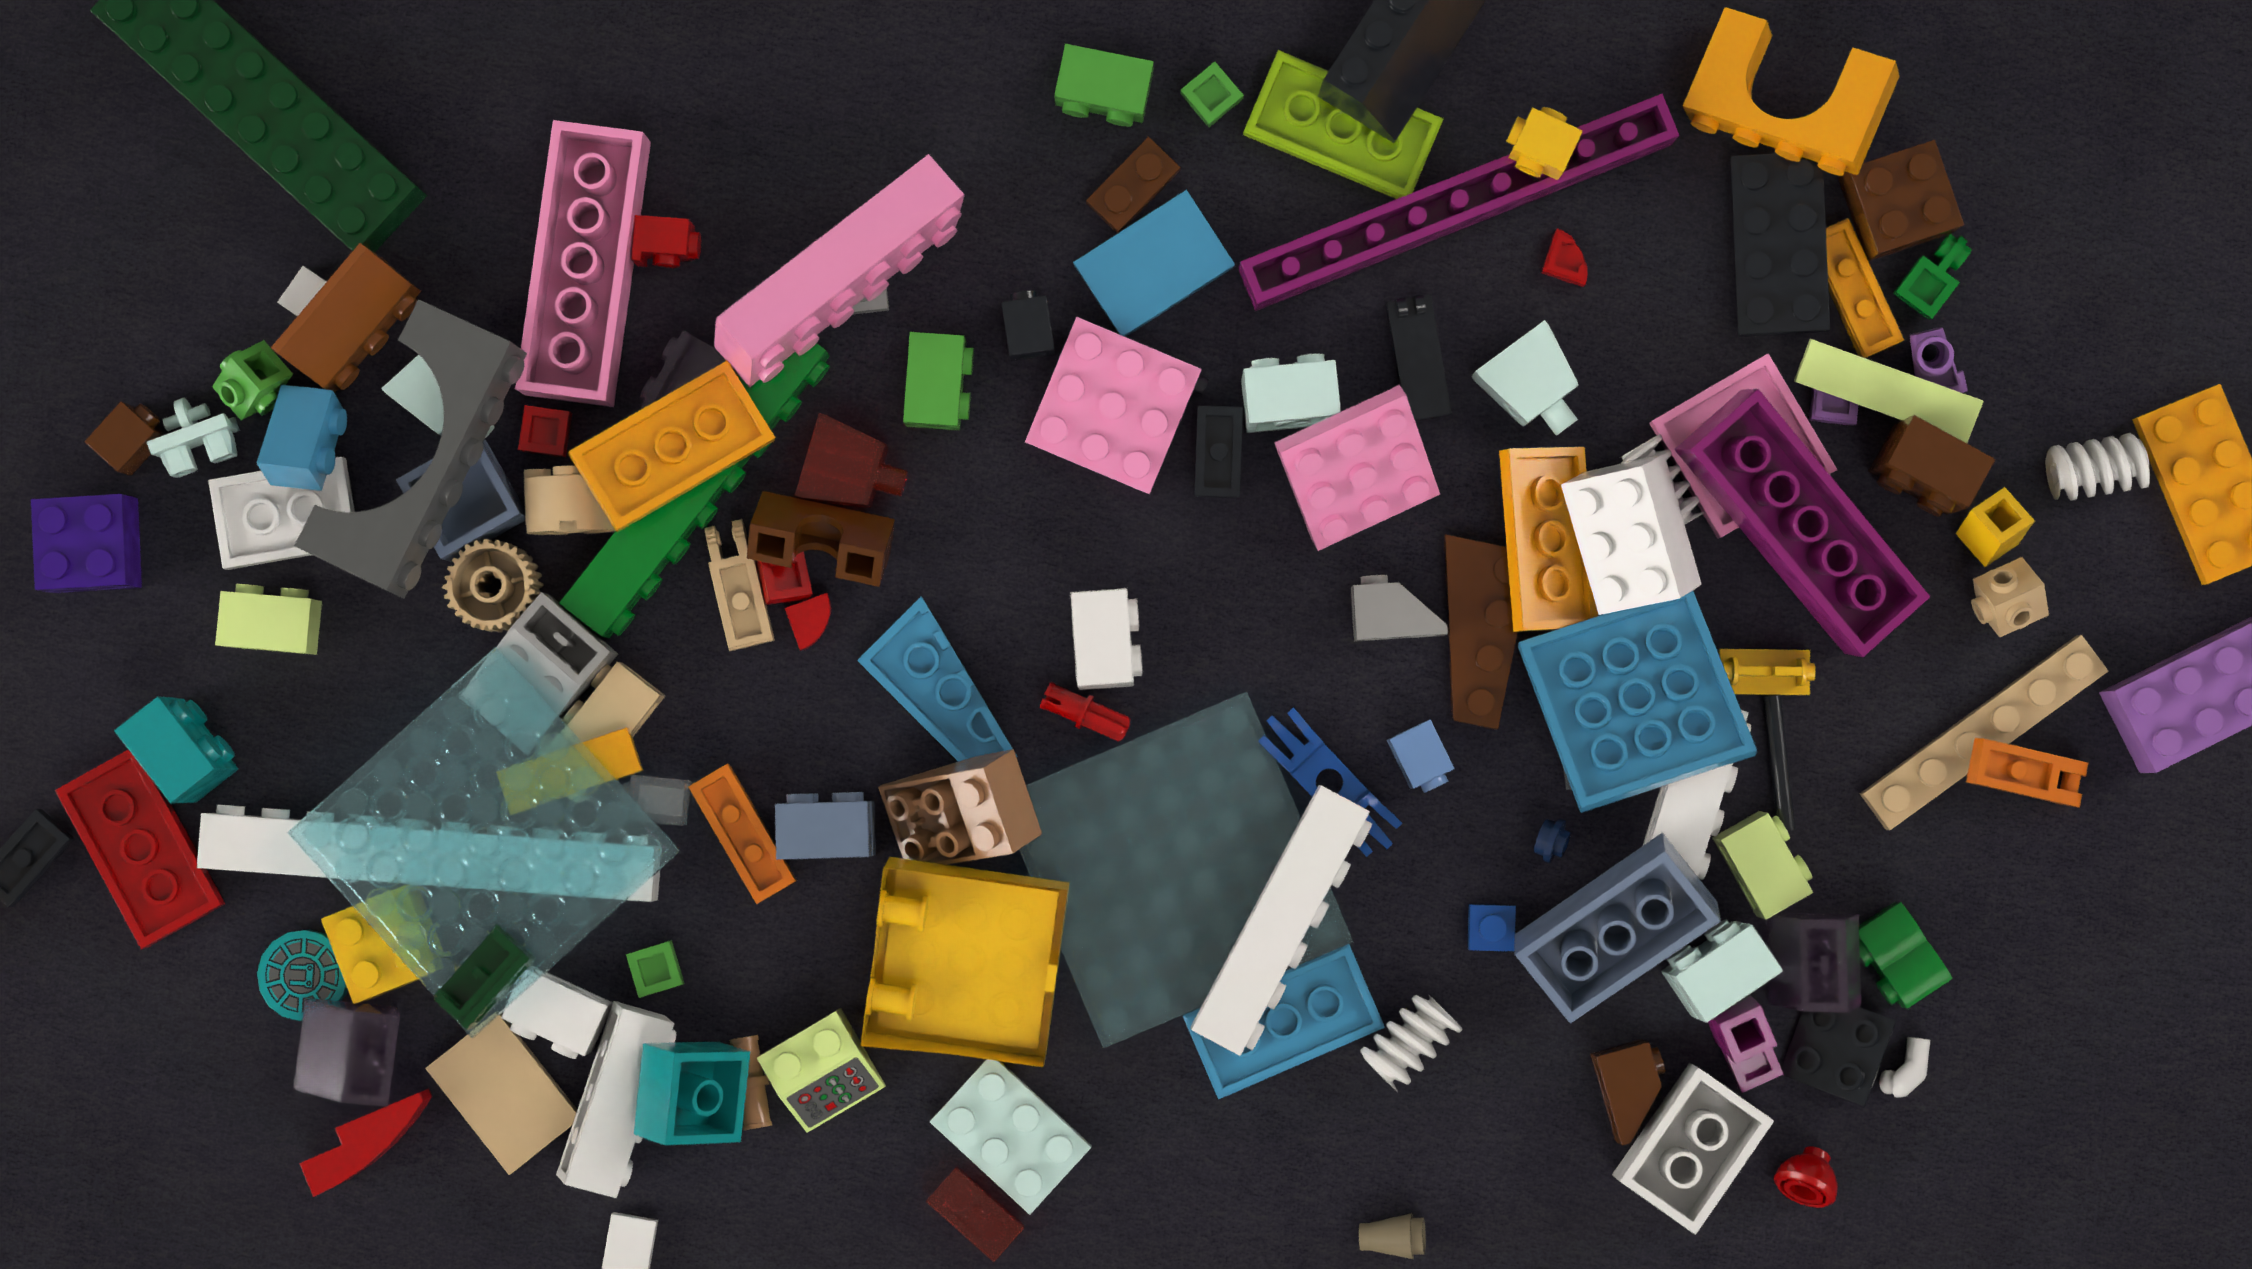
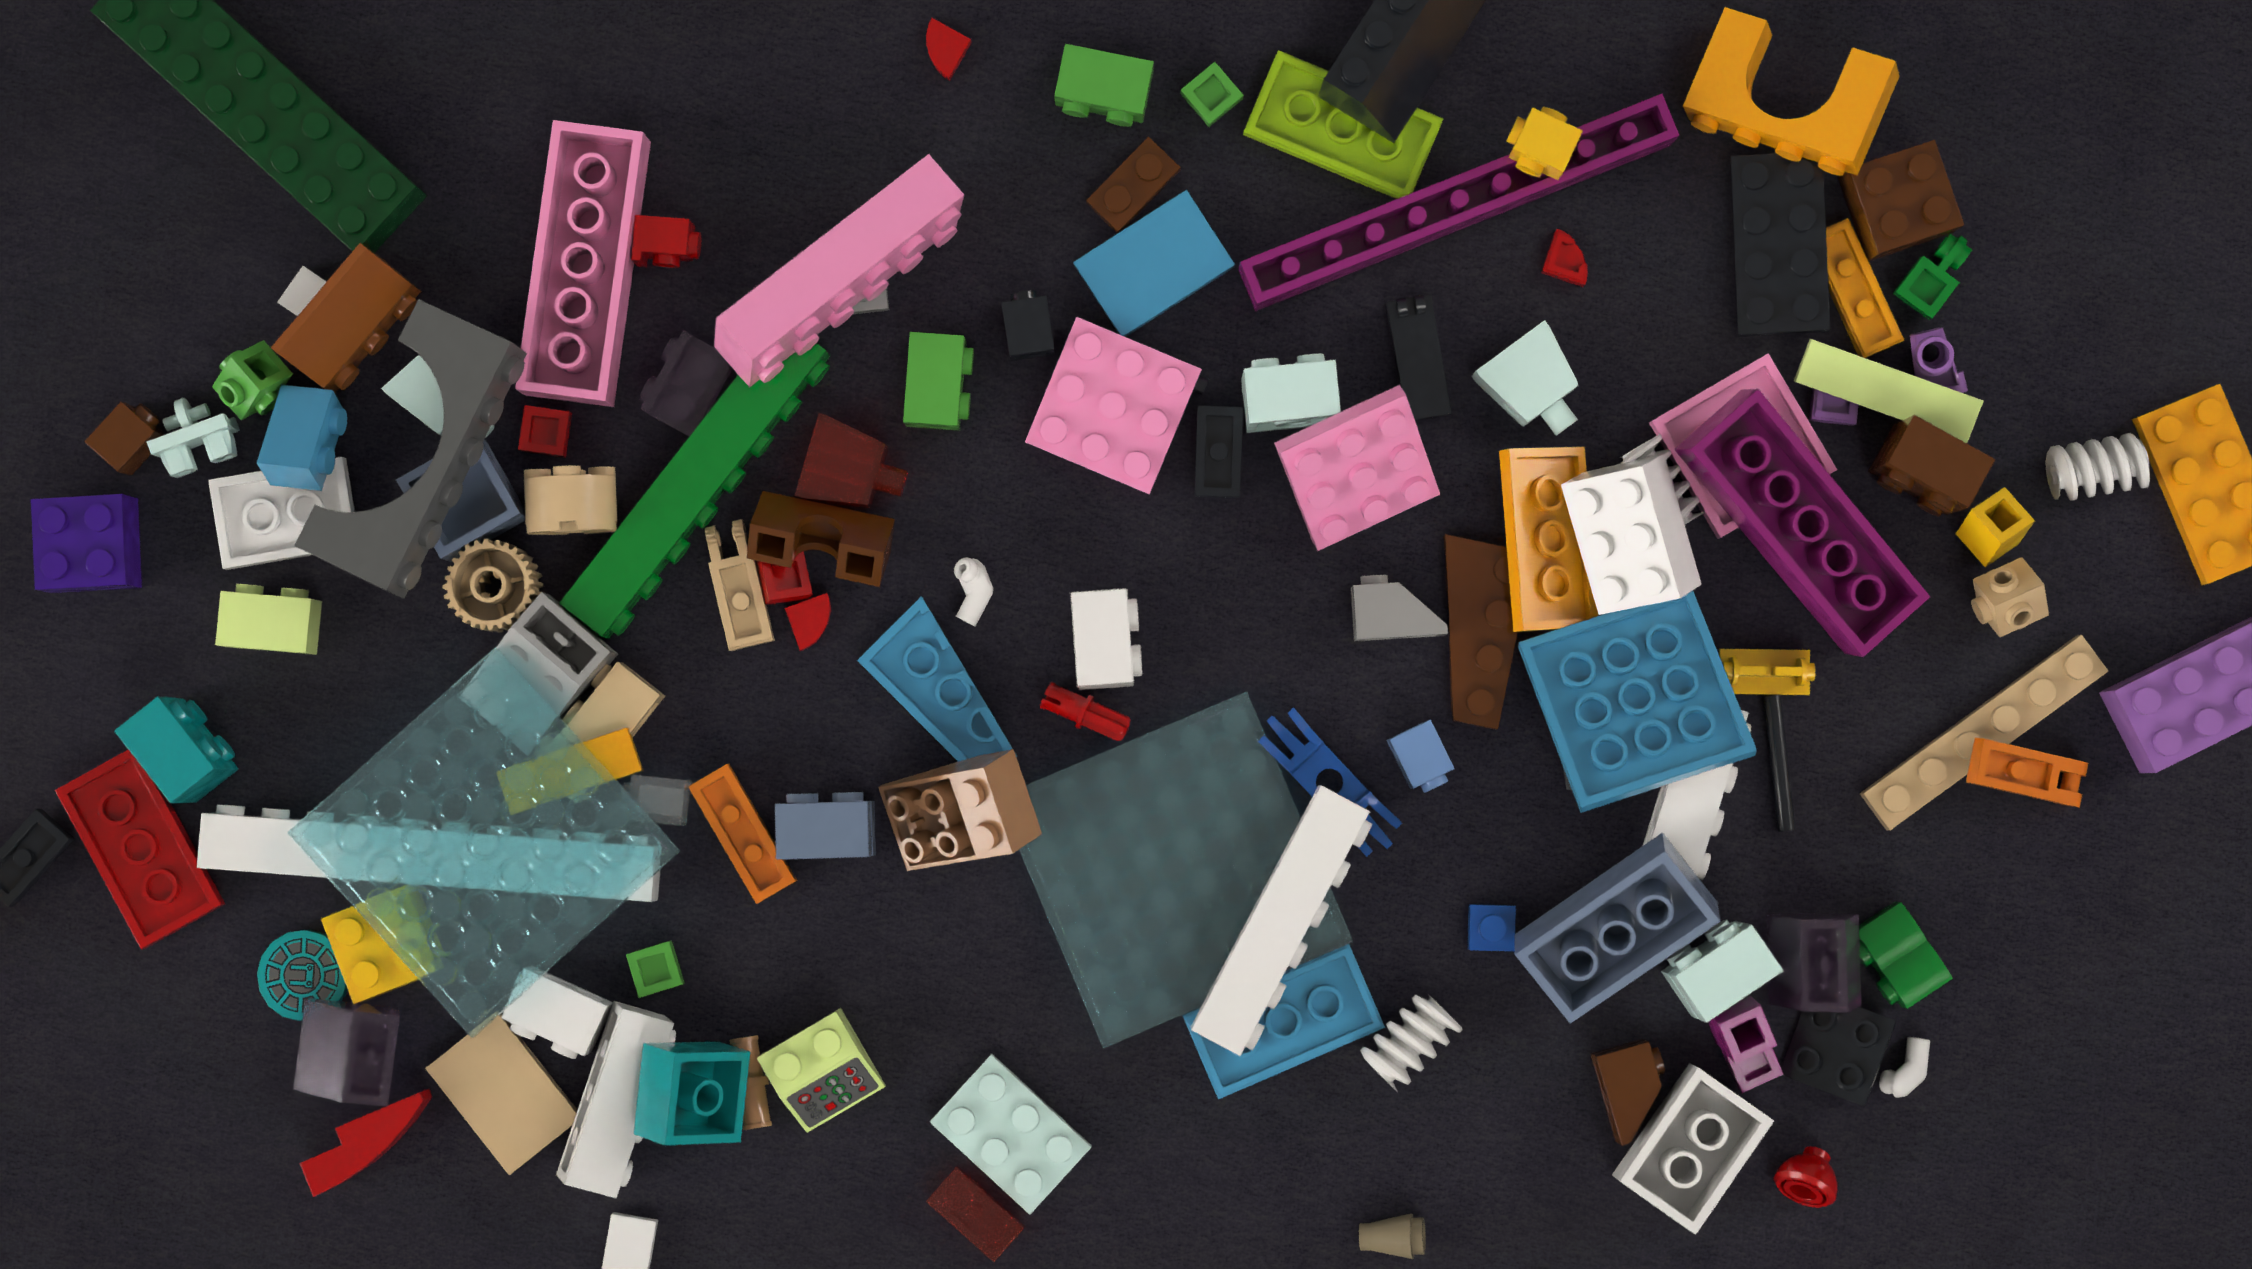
dark green hinge [434,925,537,1030] -> none
light orange plate [569,360,776,532] -> none
yellow piece [861,857,1070,1067] -> none
dark blue plate [1534,819,1571,863] -> none
yellowish green brick [1712,811,1813,920] -> none
none -> red tile [926,18,972,81]
none -> white arm [954,557,993,626]

